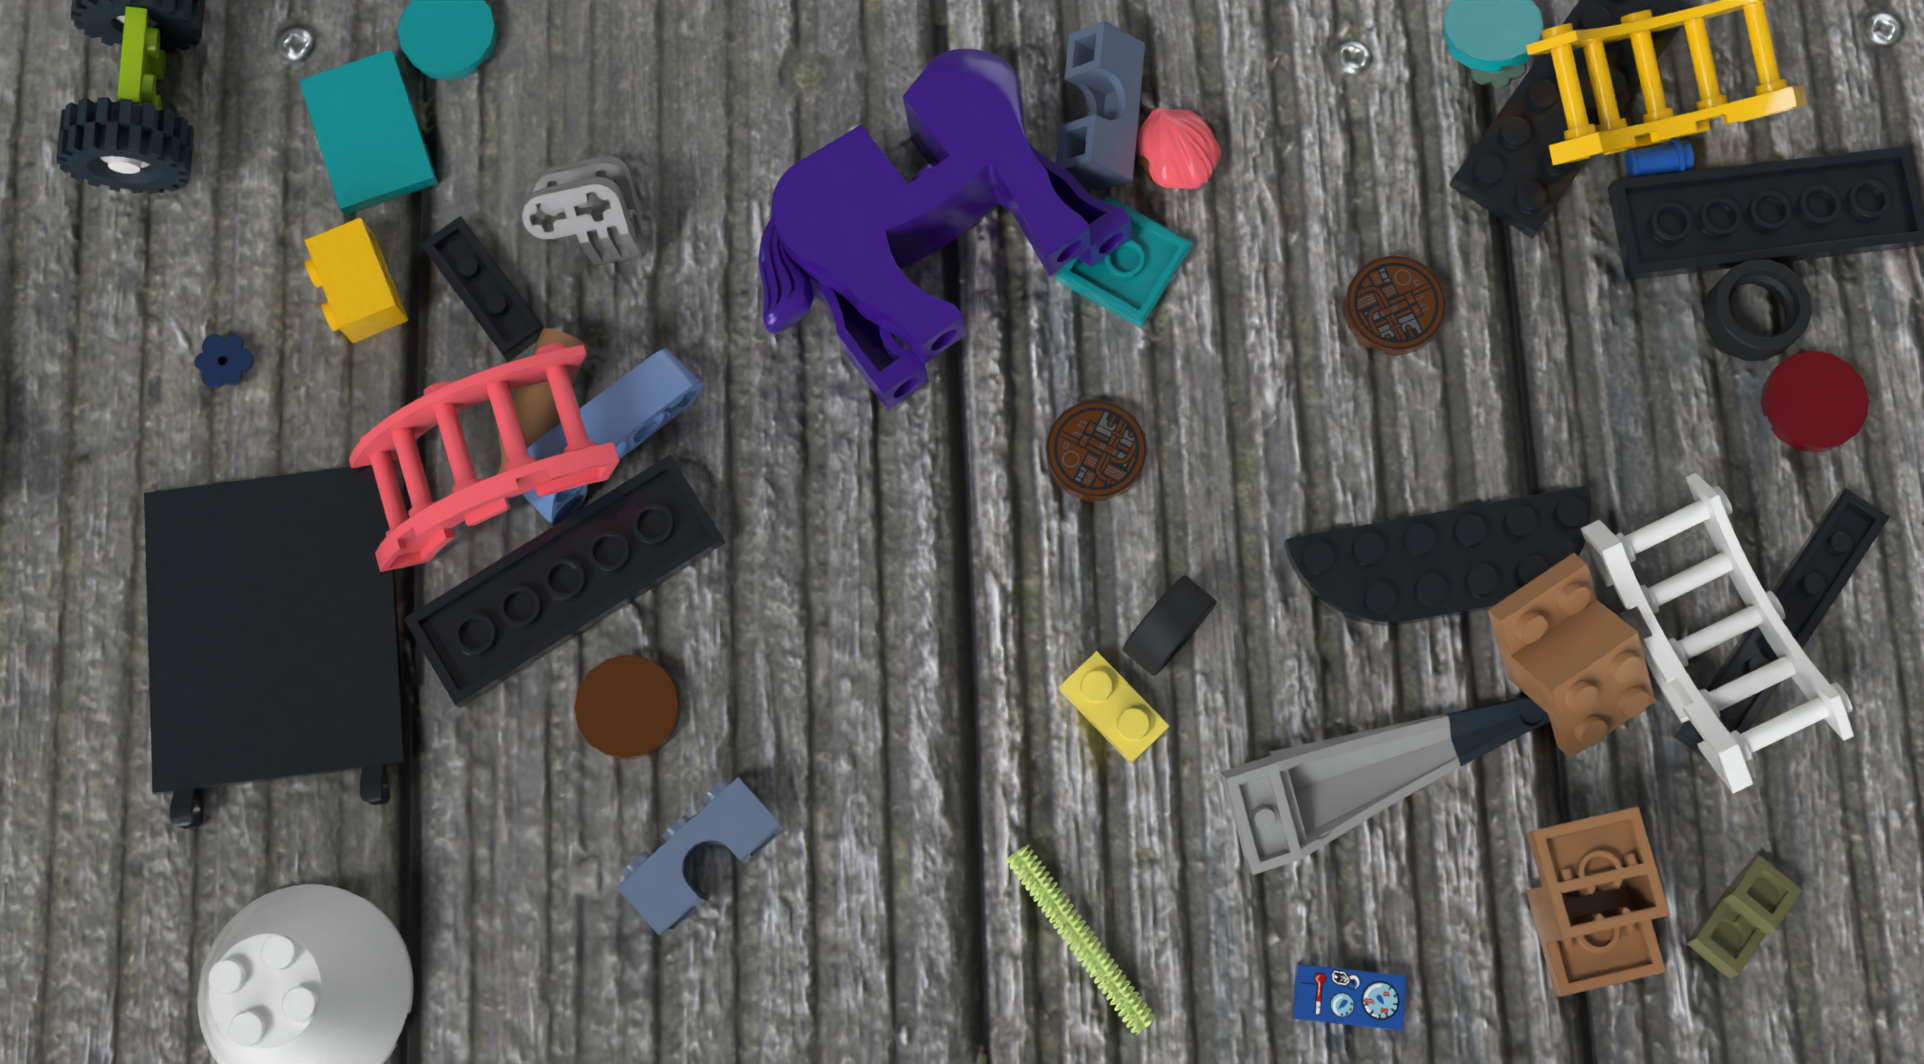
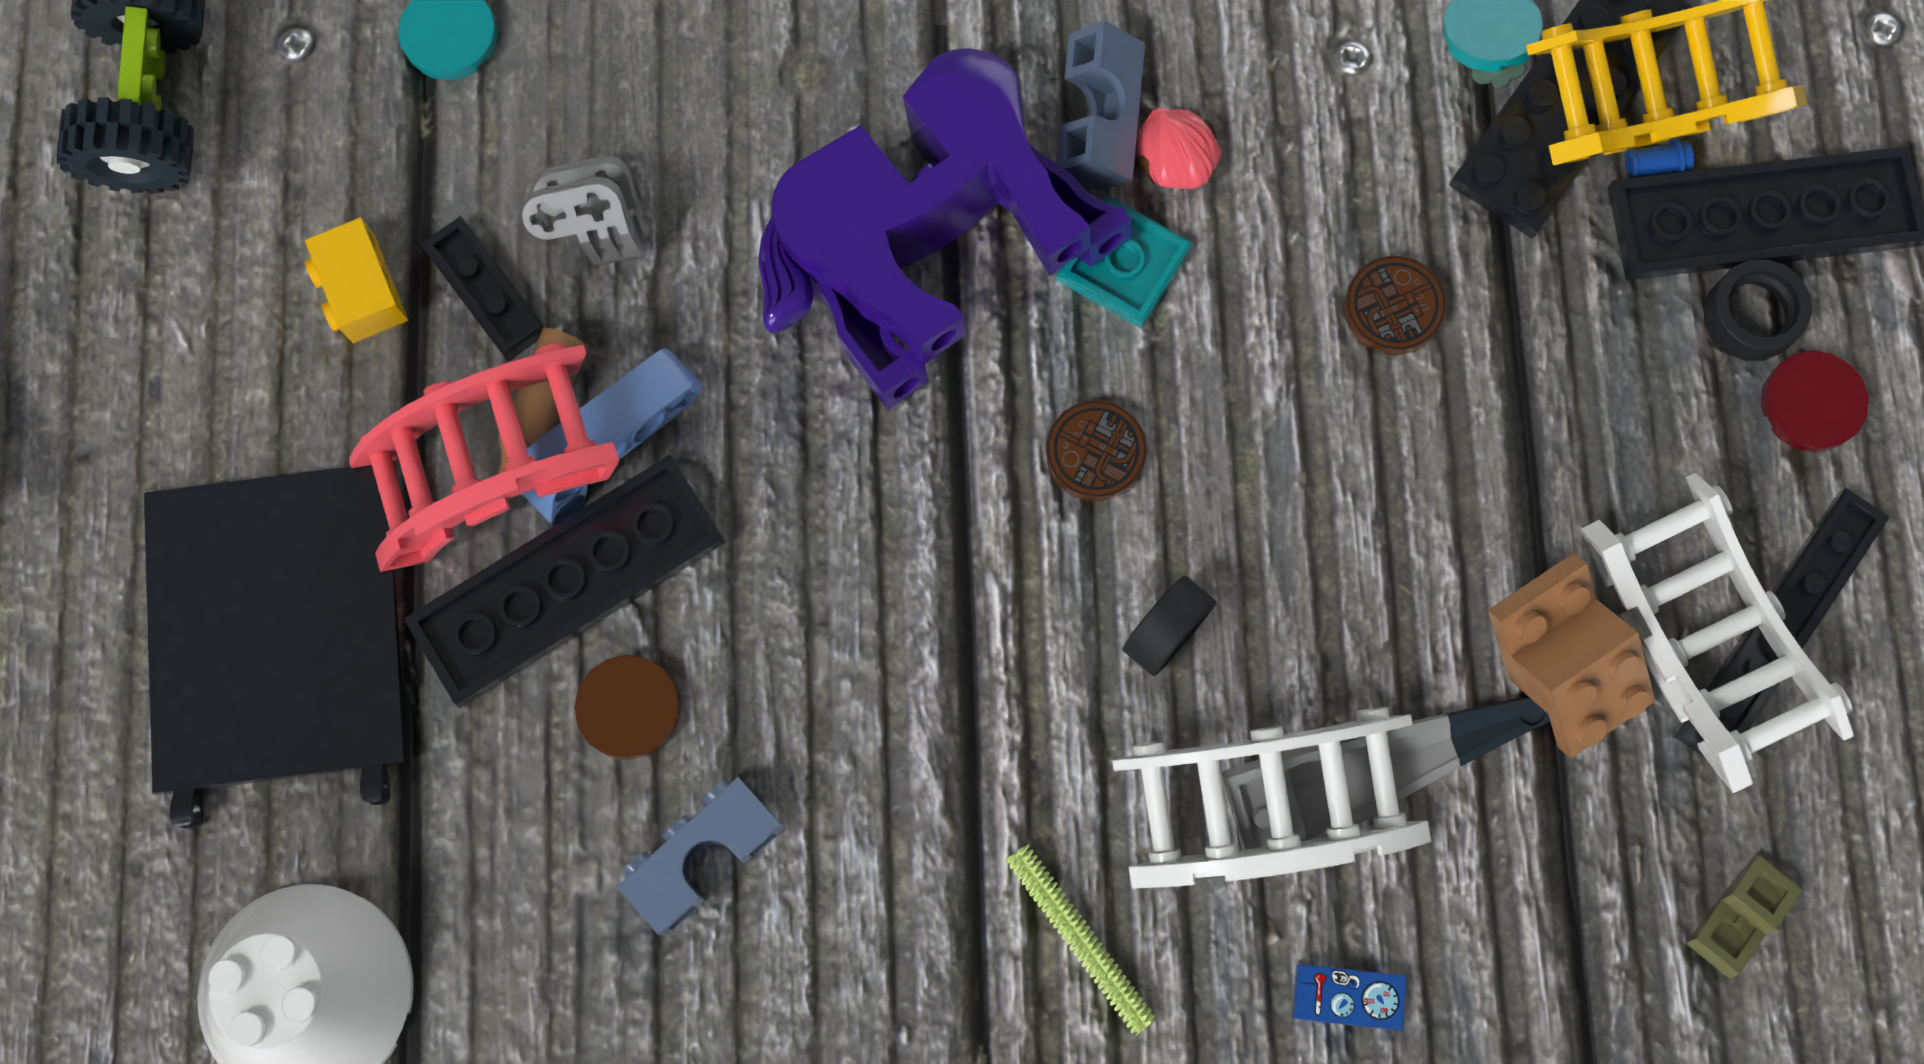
dark blue plant [194,334,254,389] -> none
teal tile [299,49,439,215] -> none
light yellow plate [1059,651,1170,764] -> none
black plate [1284,485,1591,626] -> none
medium nougat bracket [1526,807,1670,997] -> none
none -> white fence [1112,707,1431,888]

